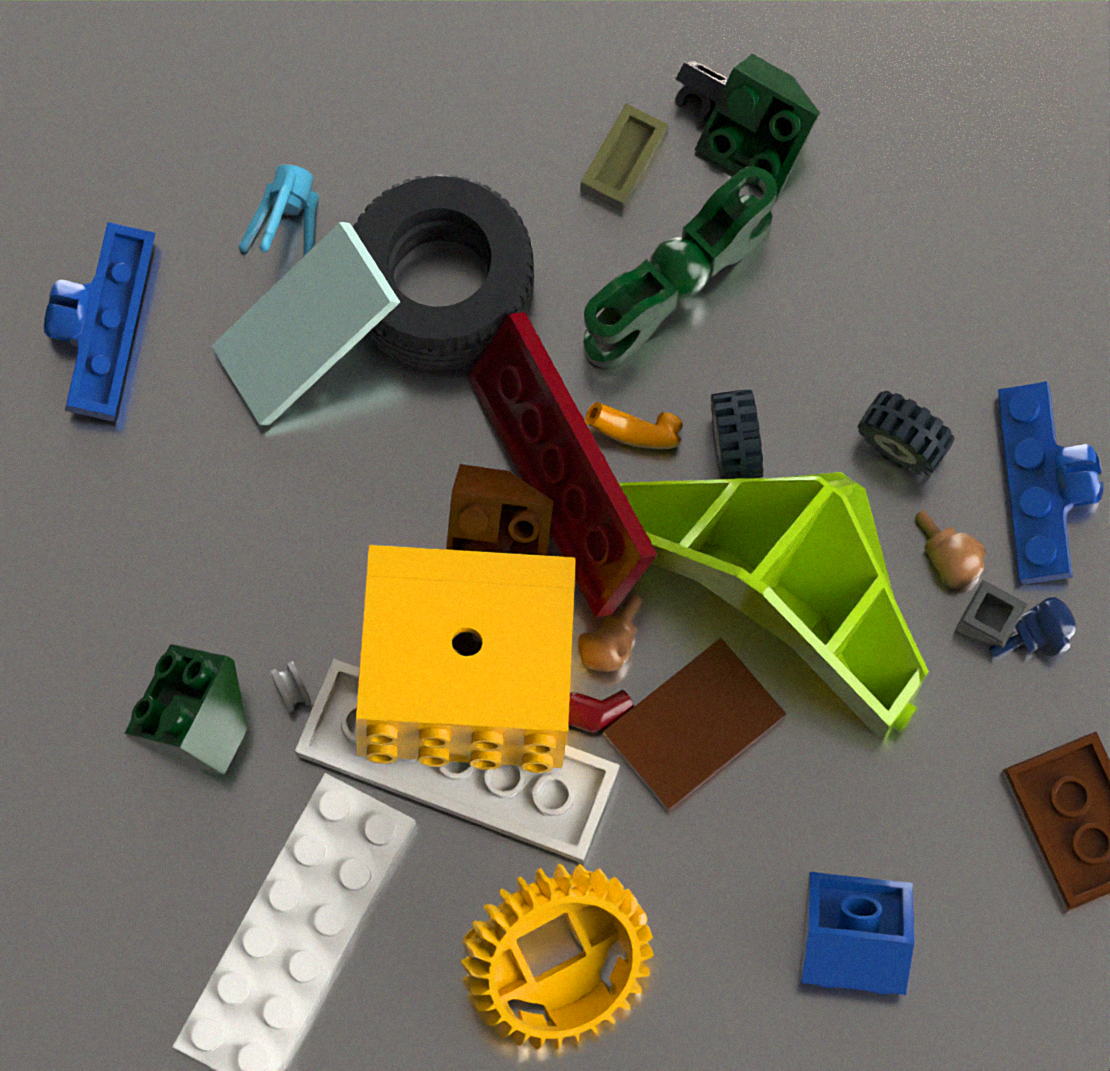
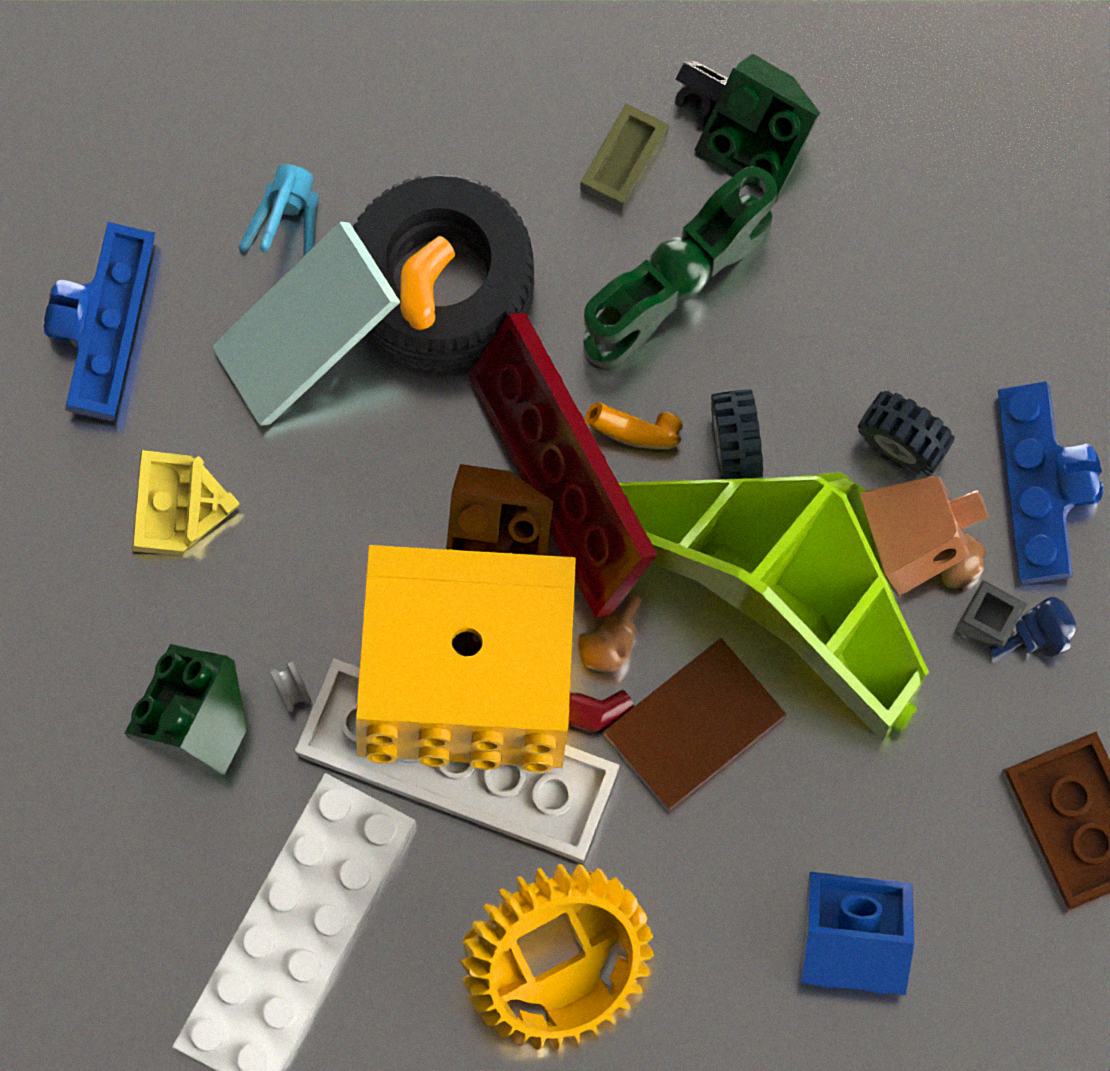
none -> light yellow slope [131,450,240,555]
none -> light orange arm [400,236,455,330]
none -> nougat torso [860,476,989,595]

